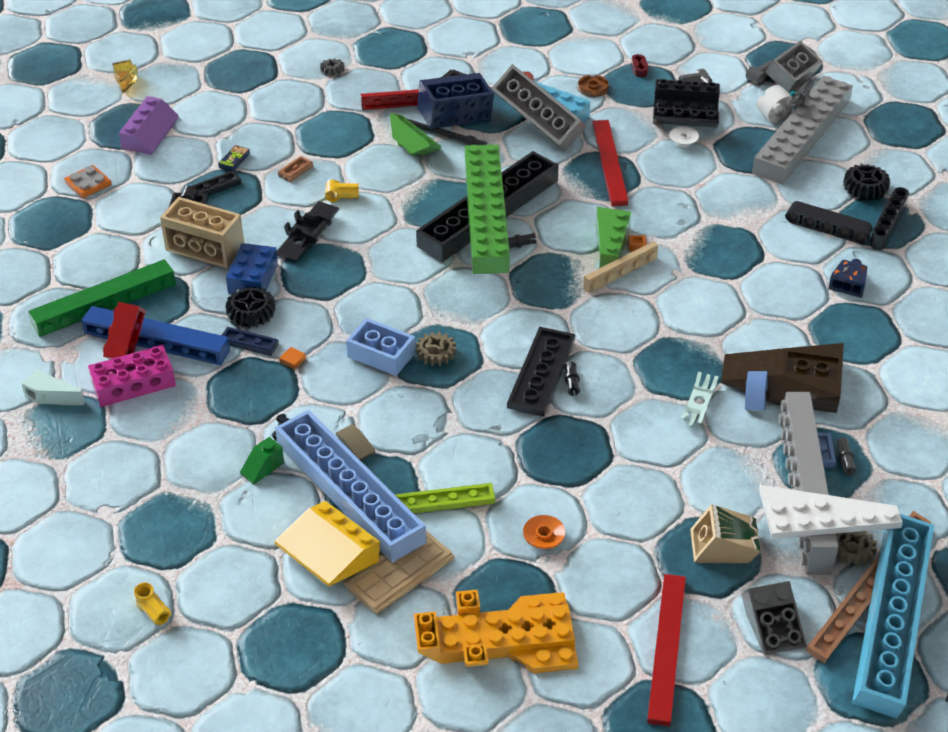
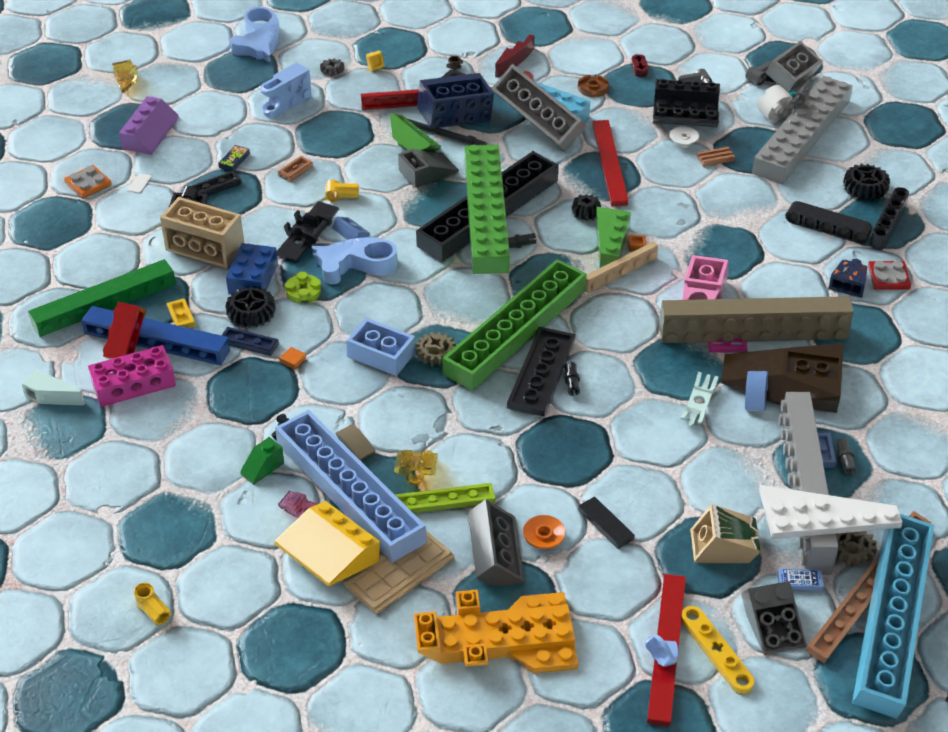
none -> white sticker [127,173,152,193]
none -> yellow plate [167,298,195,328]
none -> light blue animal [230,7,280,62]
none -> light blue brick [260,62,312,118]
none -> clear pink slope [278,491,319,518]
none -> lime plate [285,272,321,303]
none -> light blue animal [312,237,398,285]
none -> medium blue slope [332,216,370,240]
none -> yellow tile [366,51,385,71]
none -> clear yellow plate [394,450,438,485]
none -> dark grey slope [398,149,459,188]
none -> bright green brick [442,259,587,391]
none -> dark brown plate [446,56,463,70]
none -> dark grey slope [468,499,525,586]
none -> dark red slope [495,34,535,78]
none -> black gear [572,194,601,221]
none -> black tile [578,496,635,549]
none -> light blue piece [645,635,679,667]
none -> dark tan brick [659,296,854,343]
none -> yellow piece [681,606,754,695]
none -> bright pink brick [682,255,728,300]
none -> nougat tile [697,147,735,166]
none -> dark pink tile [708,338,748,353]
none -> tile [777,568,824,591]
none -> piece [868,261,911,290]

